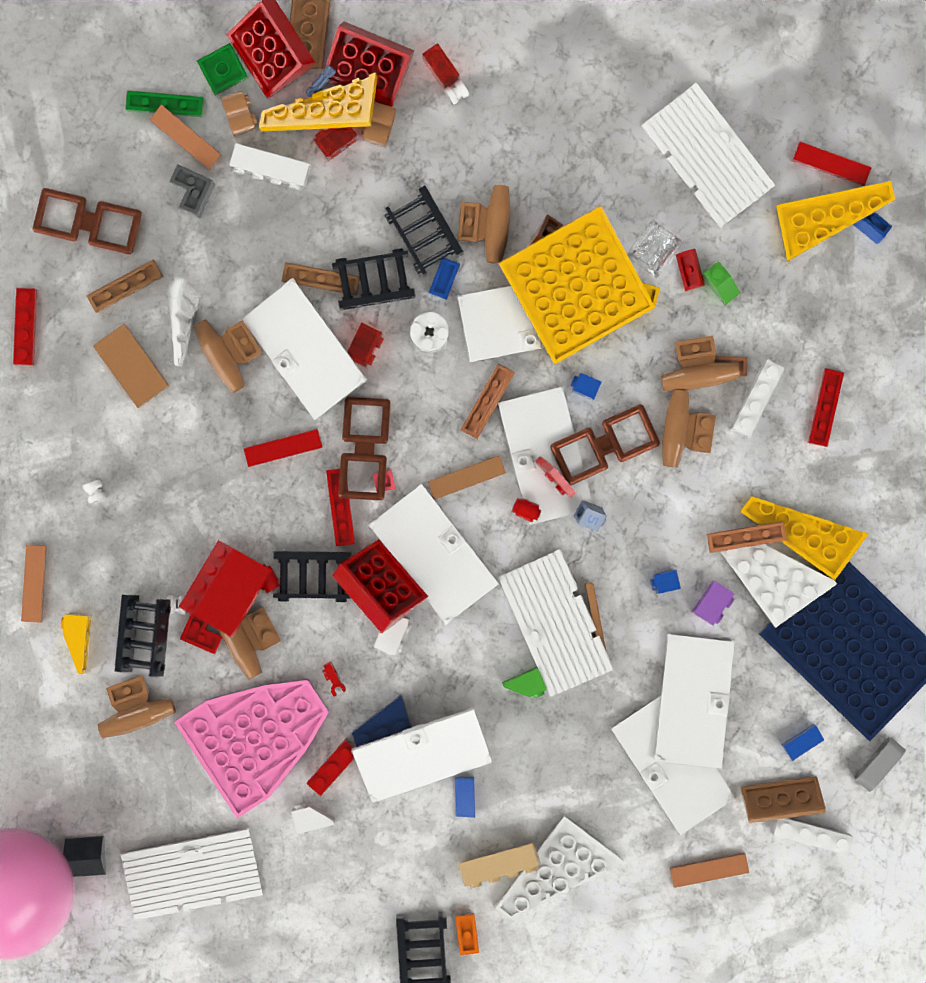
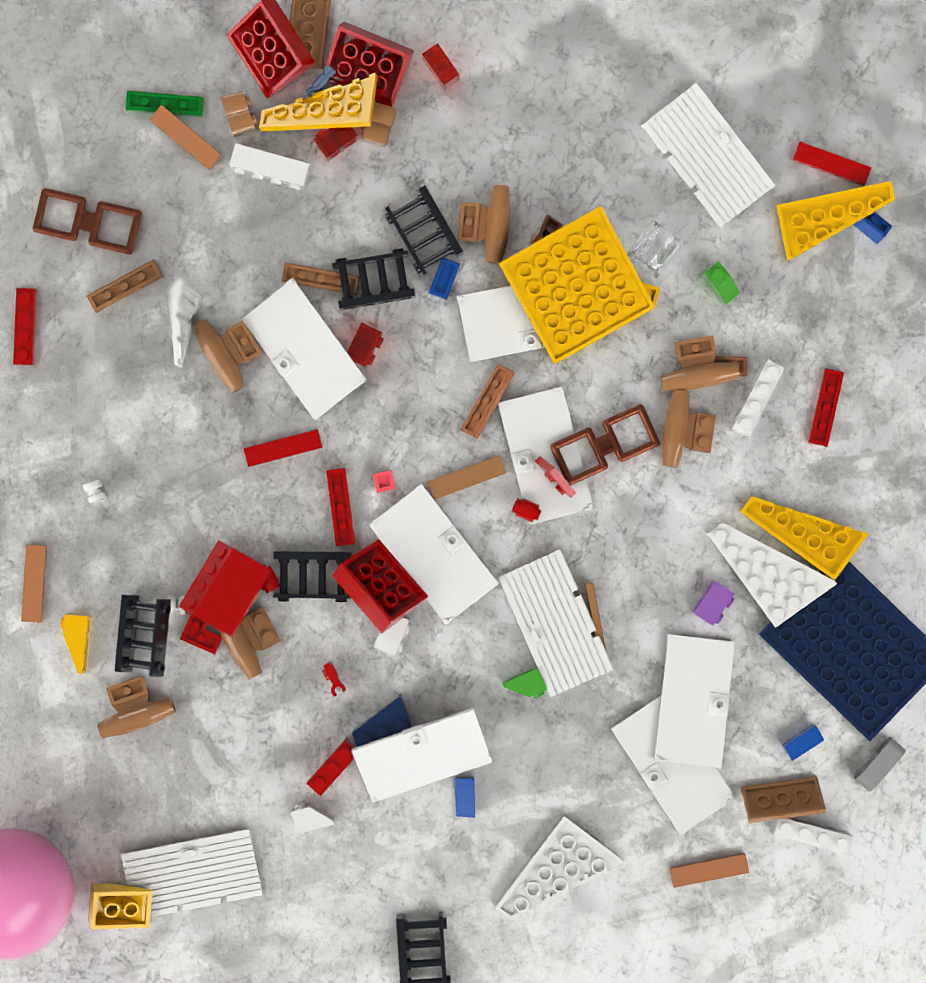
black slope [63,836,106,877] -> none
medium nougat tile [93,324,169,408] -> none
dark grey panel [170,164,215,218] -> none
bright pink piece [174,680,329,818] -> none
green tile [197,43,248,96] -> none
copper bar [338,397,391,501] -> none
white brick [410,312,449,352] -> none
white wheel [443,79,469,105] -> none
orange plate [455,913,479,955] -> none
tan brick [459,843,541,889] -> none
blue brick [571,373,602,400] -> none
brick [573,500,607,532] -> none
blue brick [650,570,681,594] -> none
red plate [676,249,705,291] -> none
nougat tile [707,521,787,553] -> none
none -> yellow slope [88,883,152,929]

